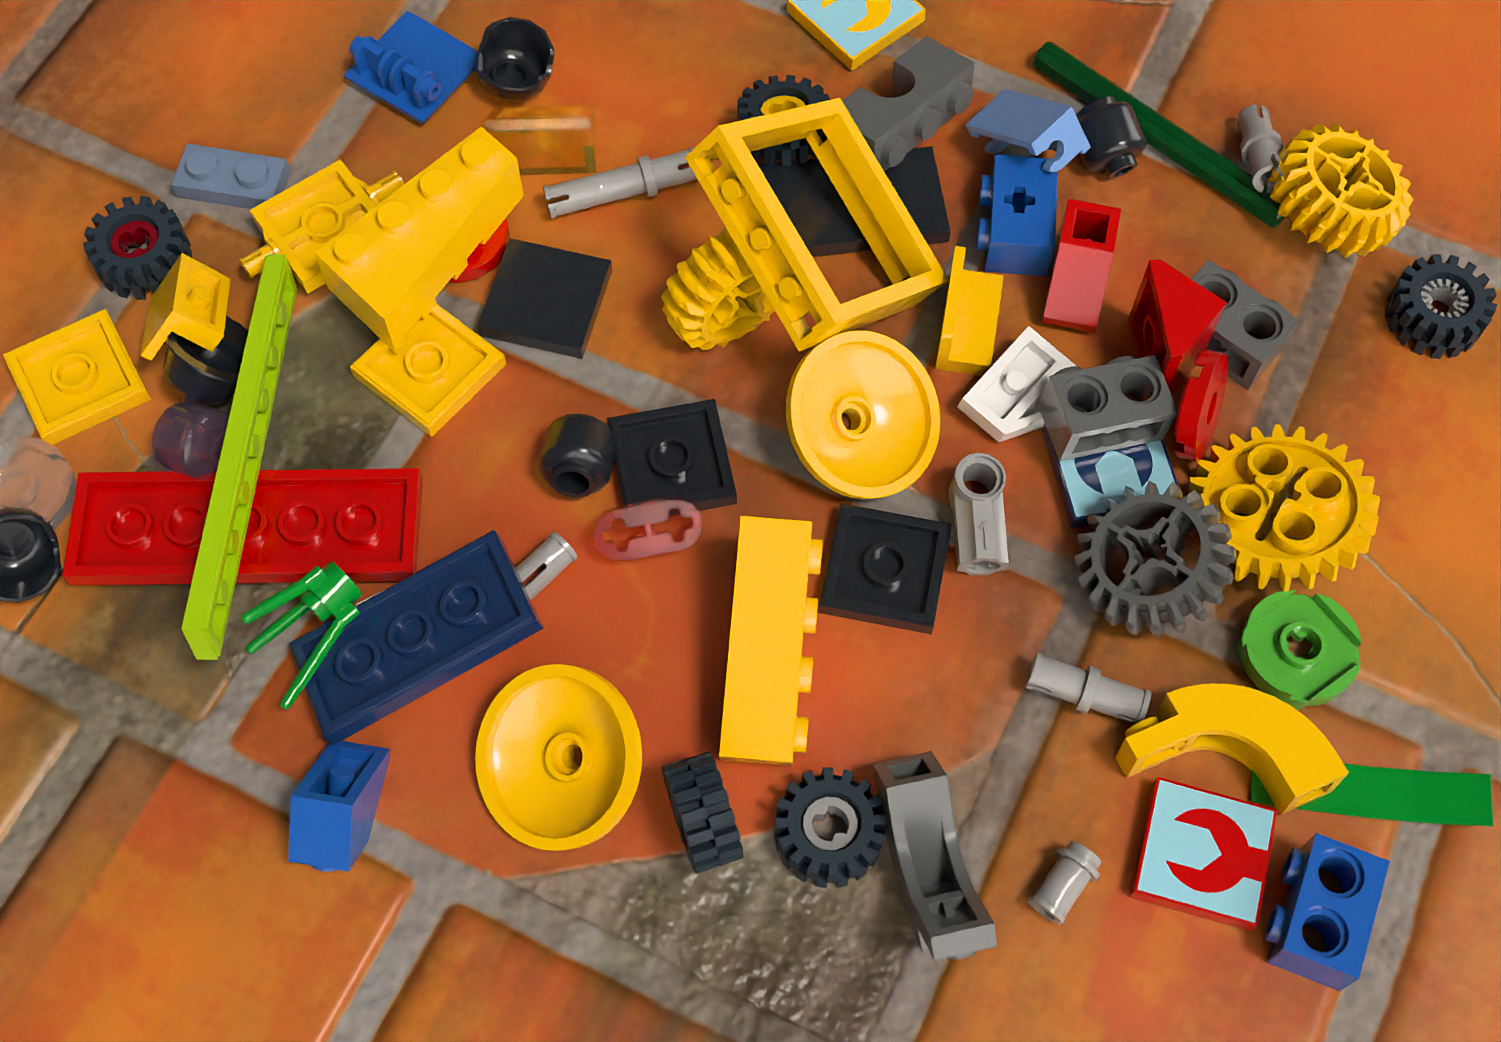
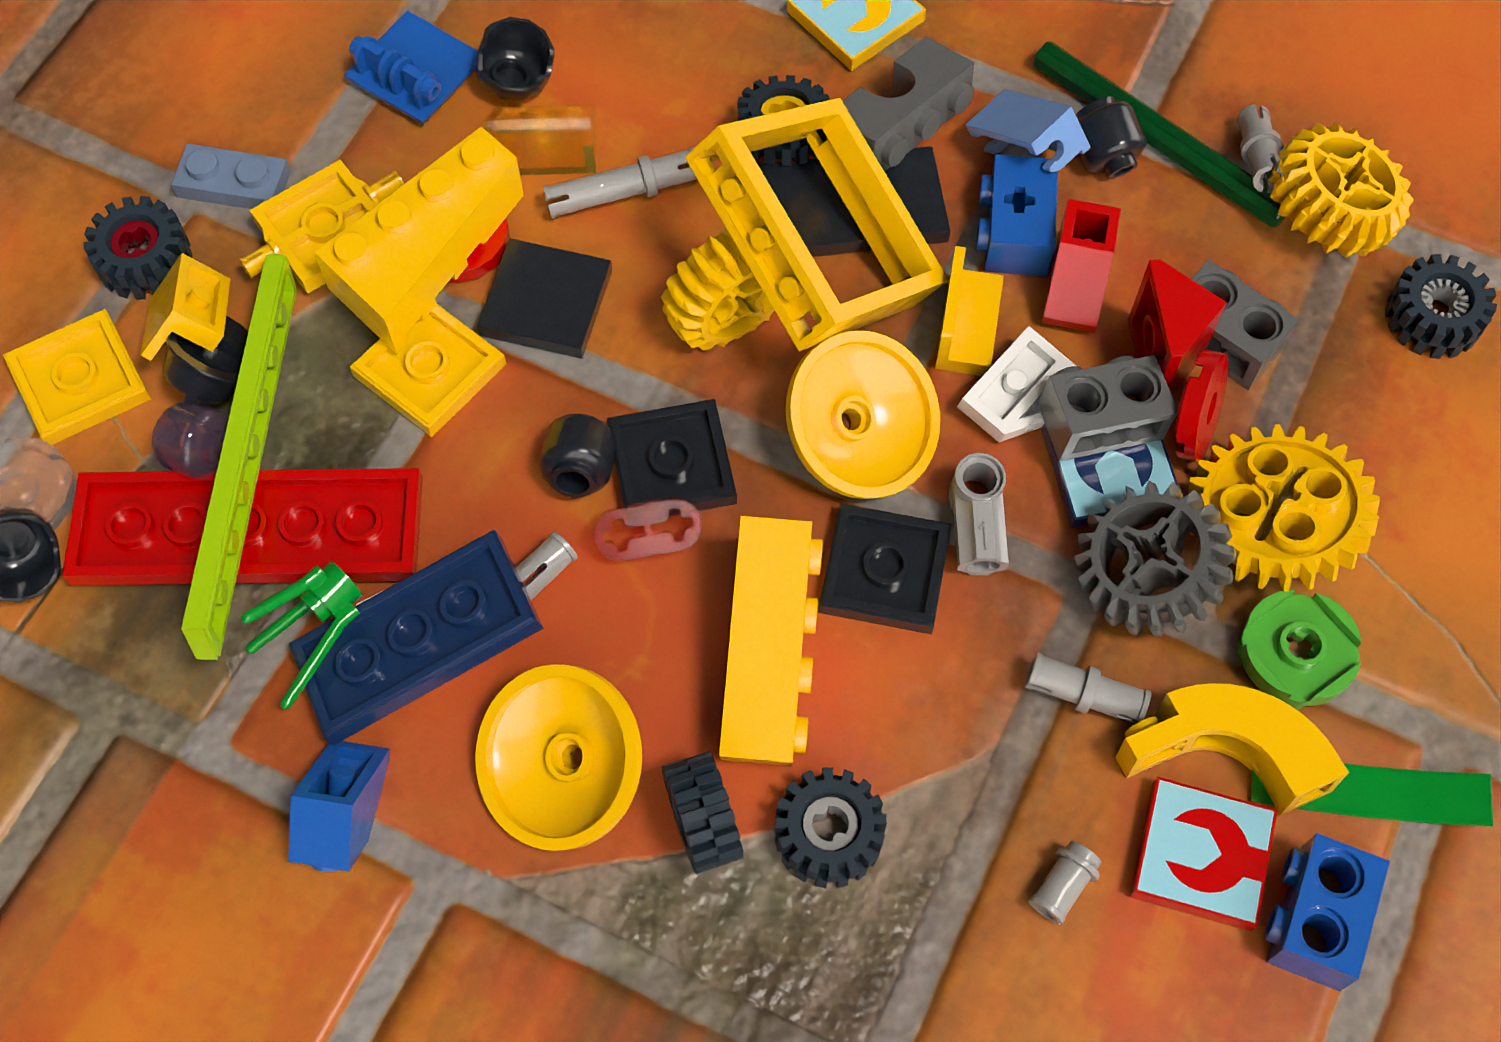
dark grey arch [873,751,998,961] -> none

